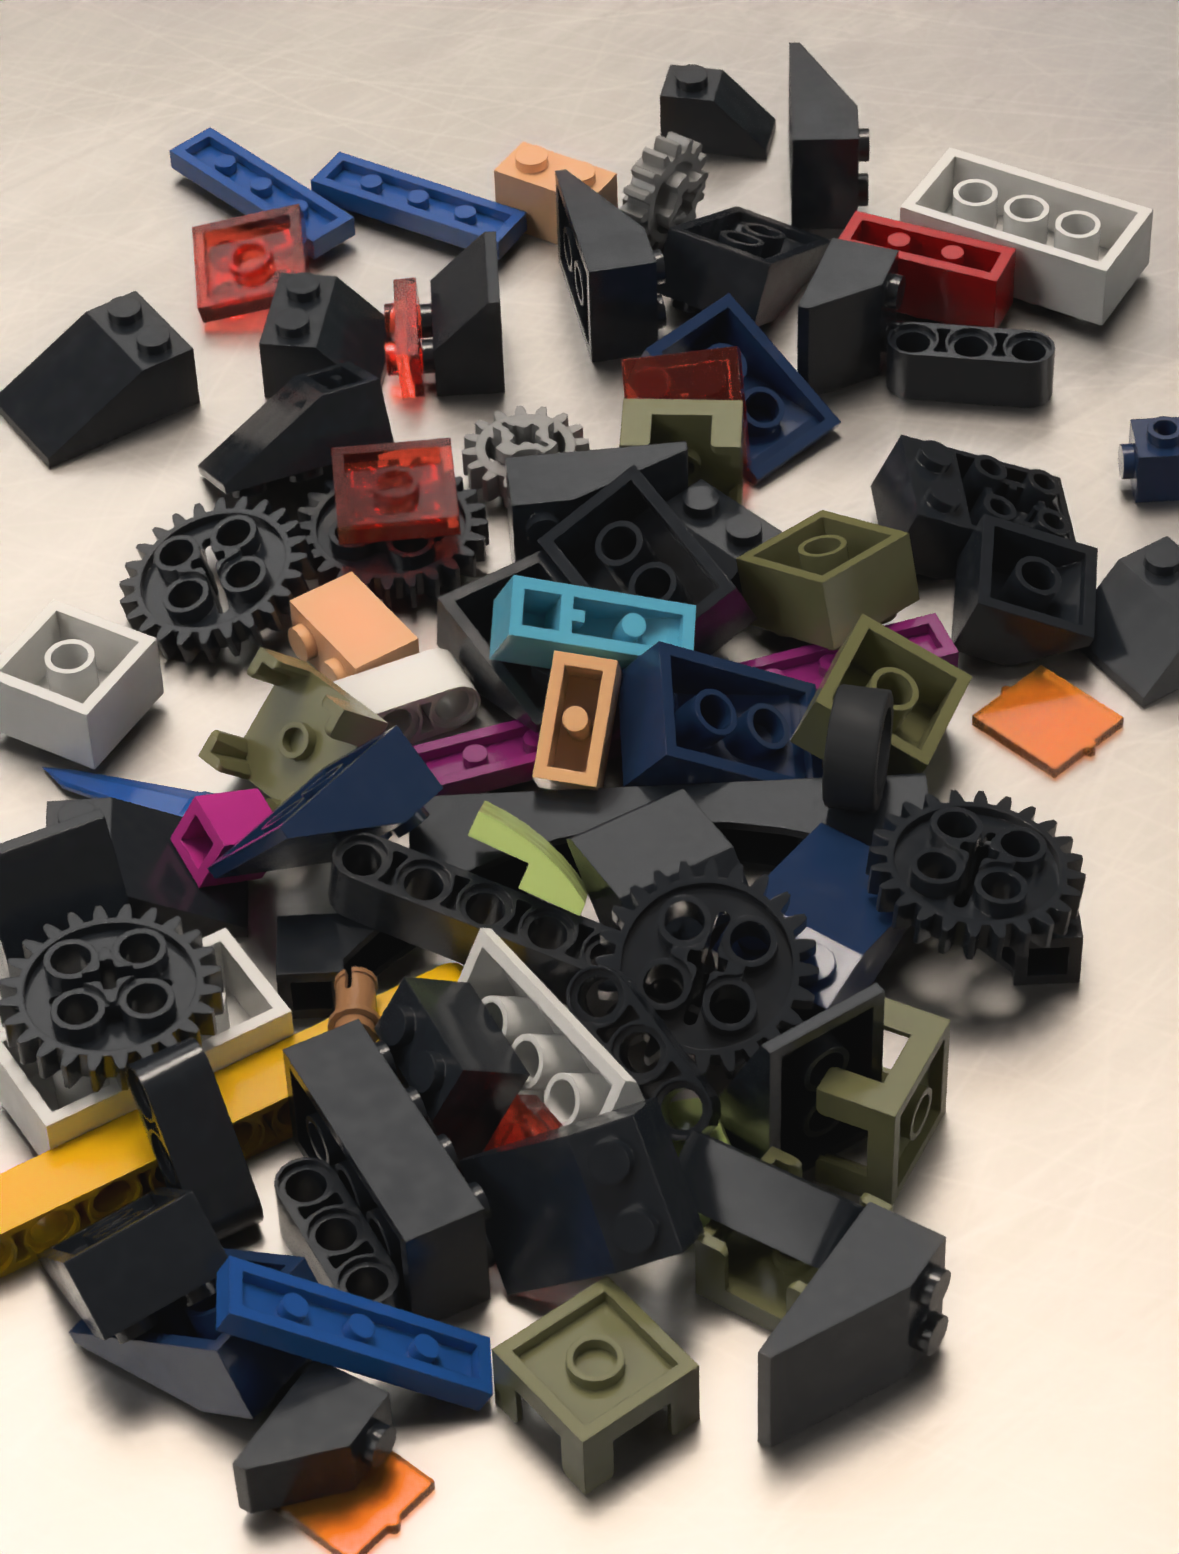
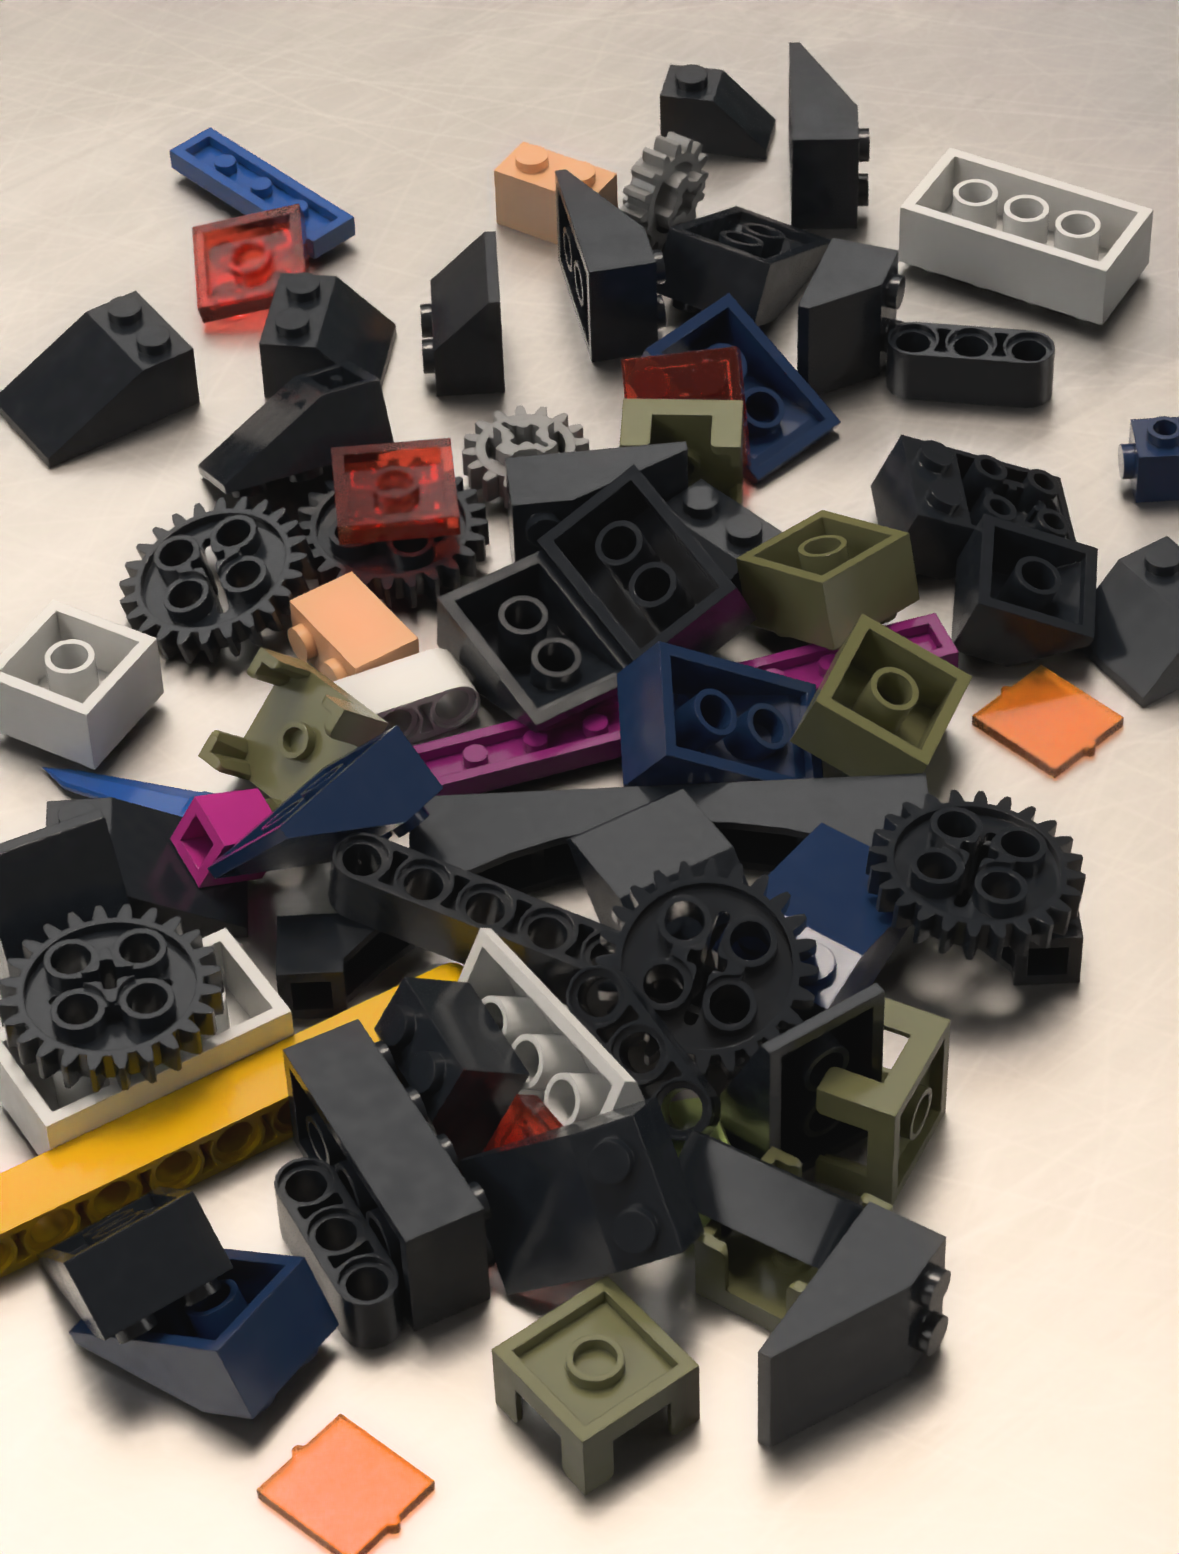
black beam [125,1037,264,1241] -> none
blue plate [216,1256,493,1411] -> none
black slope [232,1360,396,1514] -> none
blue plate [310,151,527,260] -> none
medium nougat pin [327,966,380,1043] -> none
clear red plate [384,277,425,398] -> none
yellowish green slope [468,800,588,916] -> none
medium azure slope [489,575,696,669] -> none
light nougat brick [532,650,623,790] -> none
black tyre [822,684,894,813] -> none
red brick [838,211,1016,328] -> none

